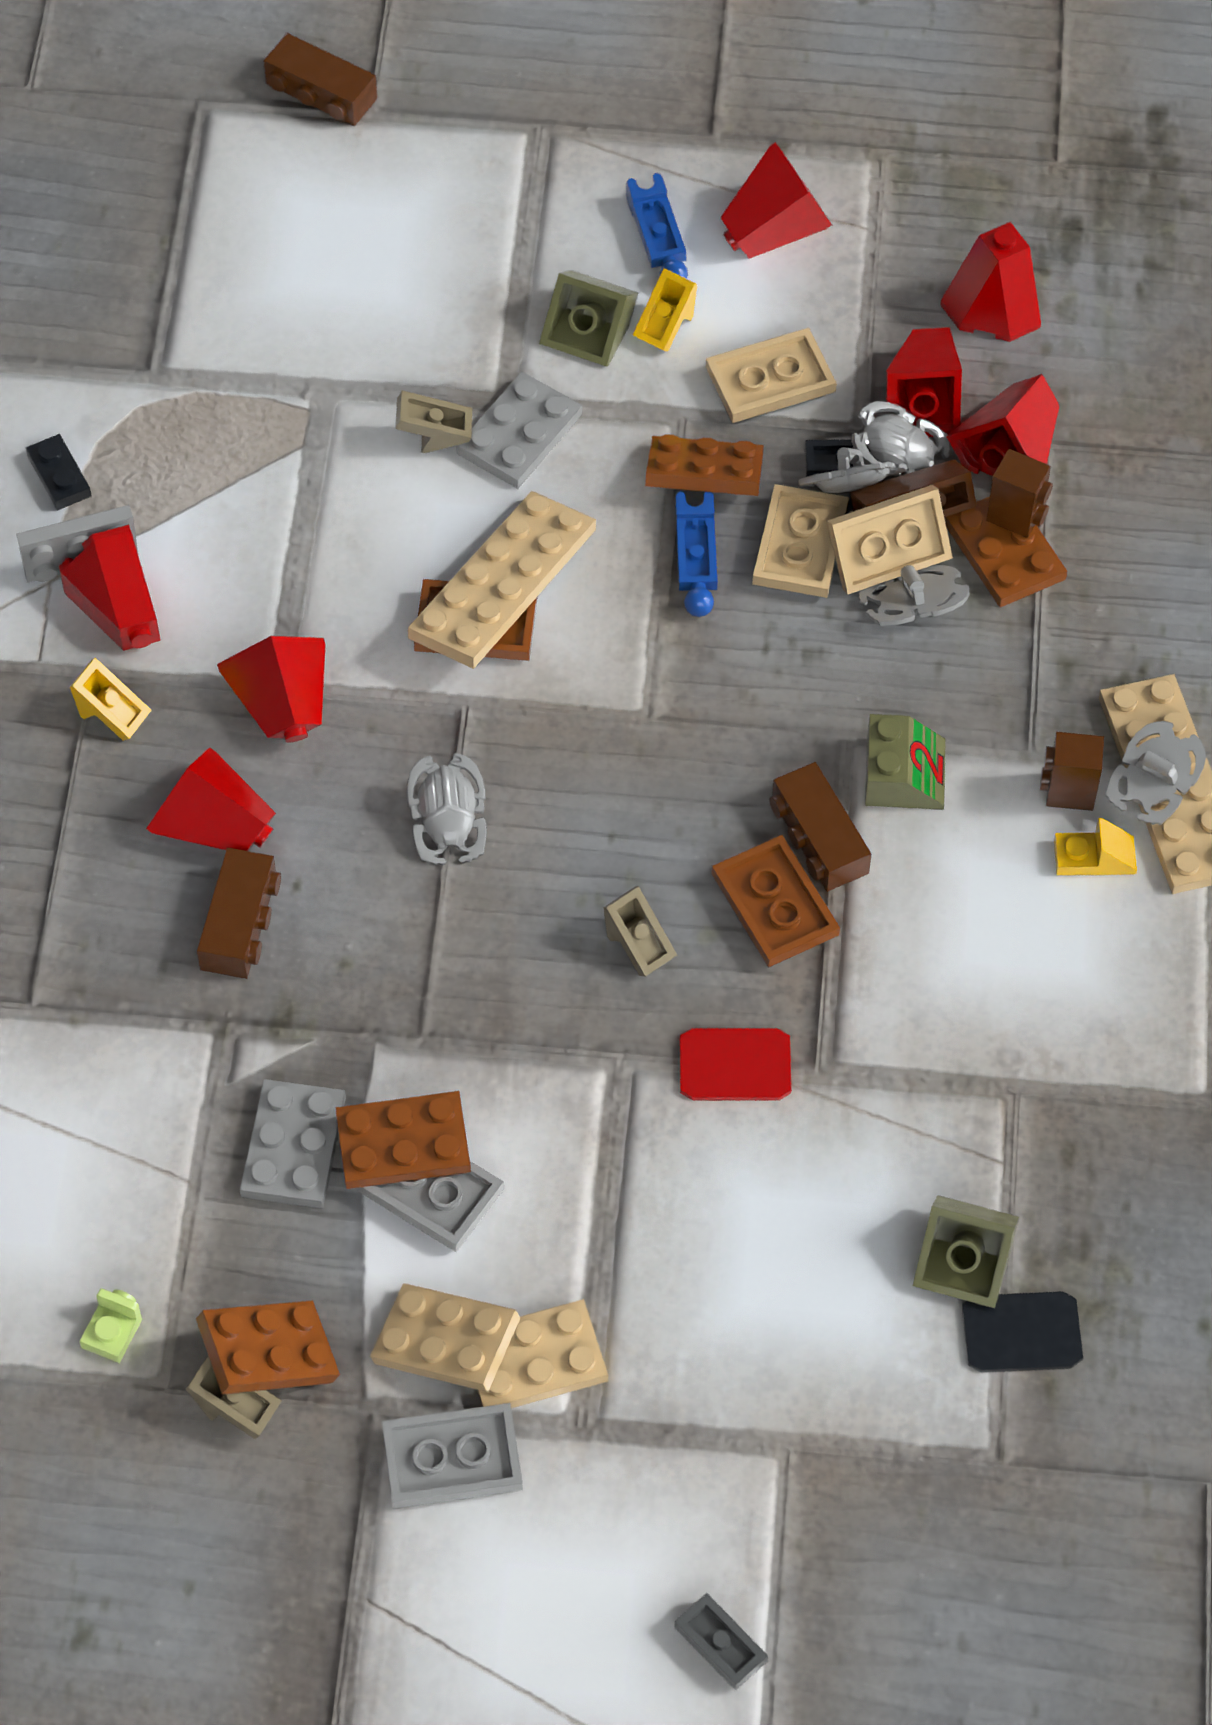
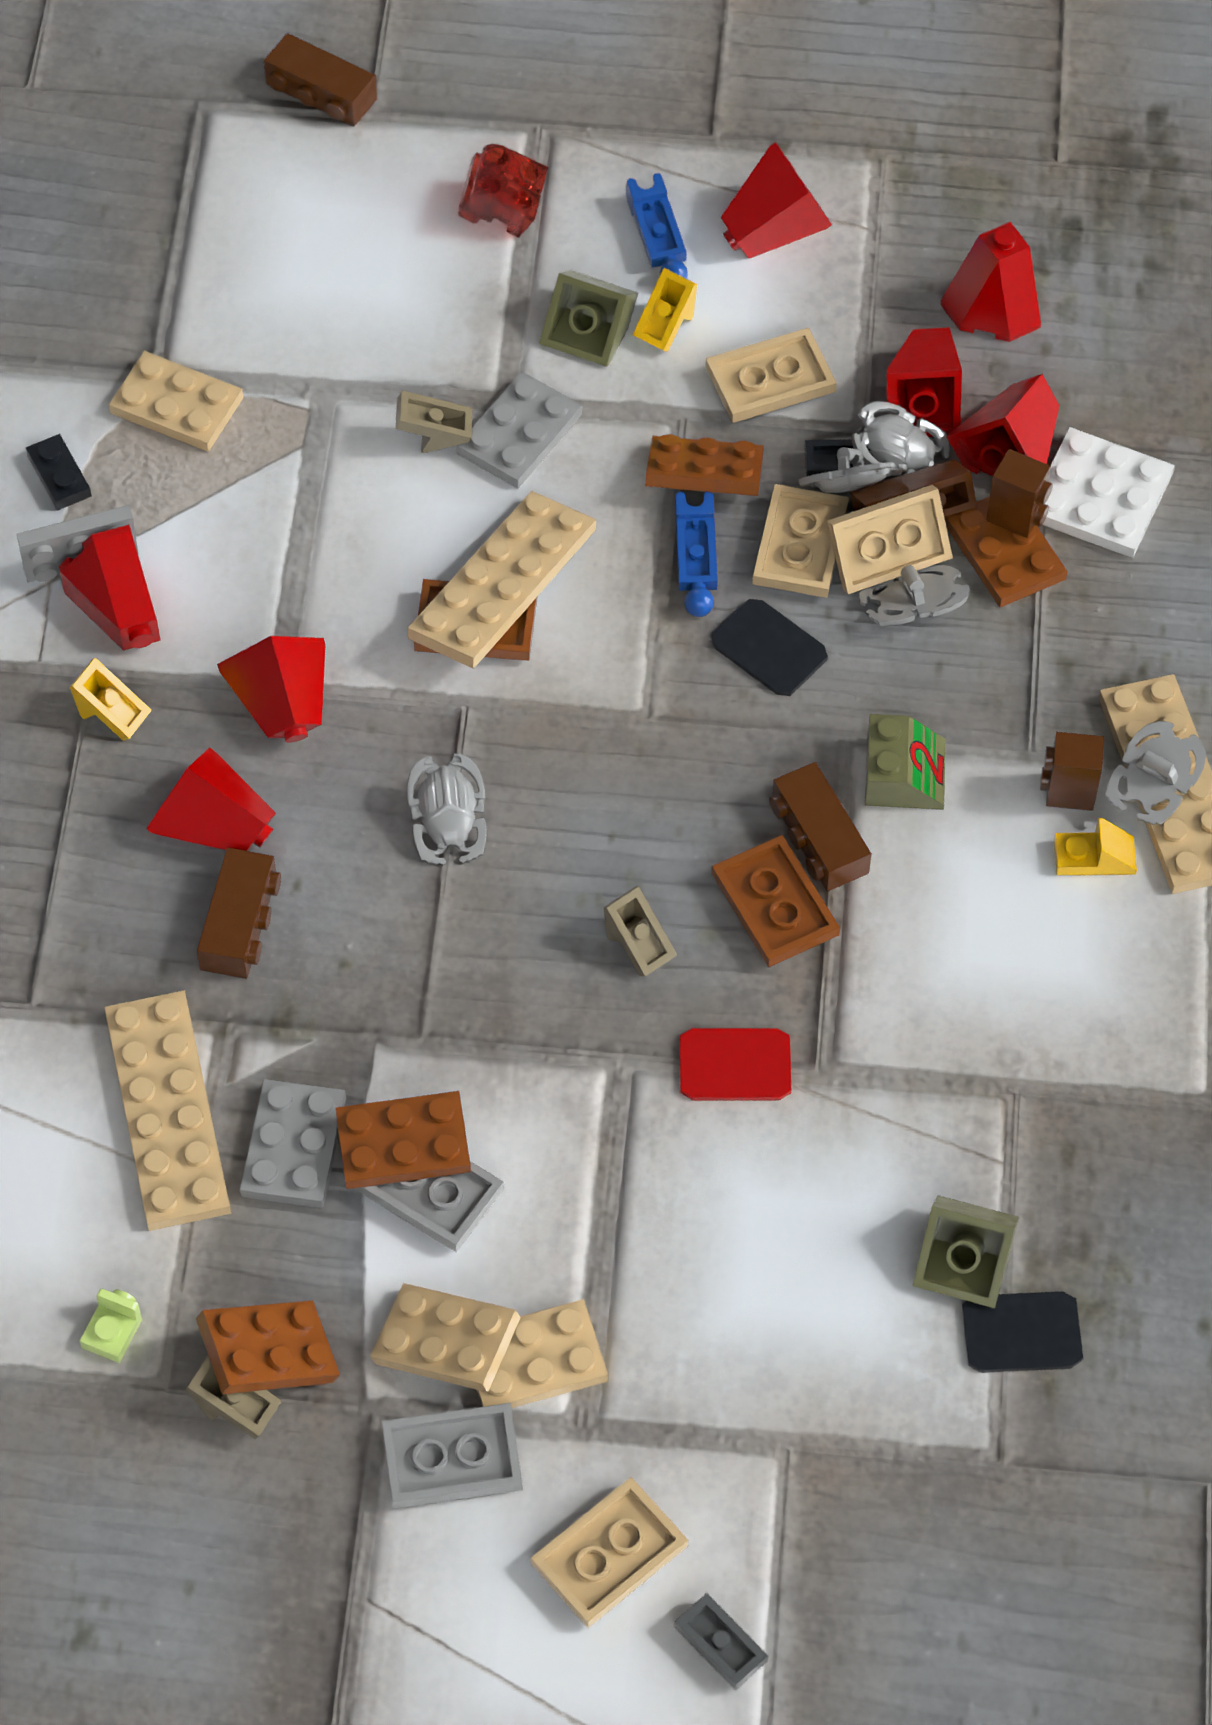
none -> tan plate [104,990,231,1231]
none -> tan plate [109,351,244,452]
none -> clear red hips [458,144,549,238]
none -> tan plate [531,1477,689,1628]
none -> black piece [711,599,828,696]
none -> white plate [1042,427,1175,558]

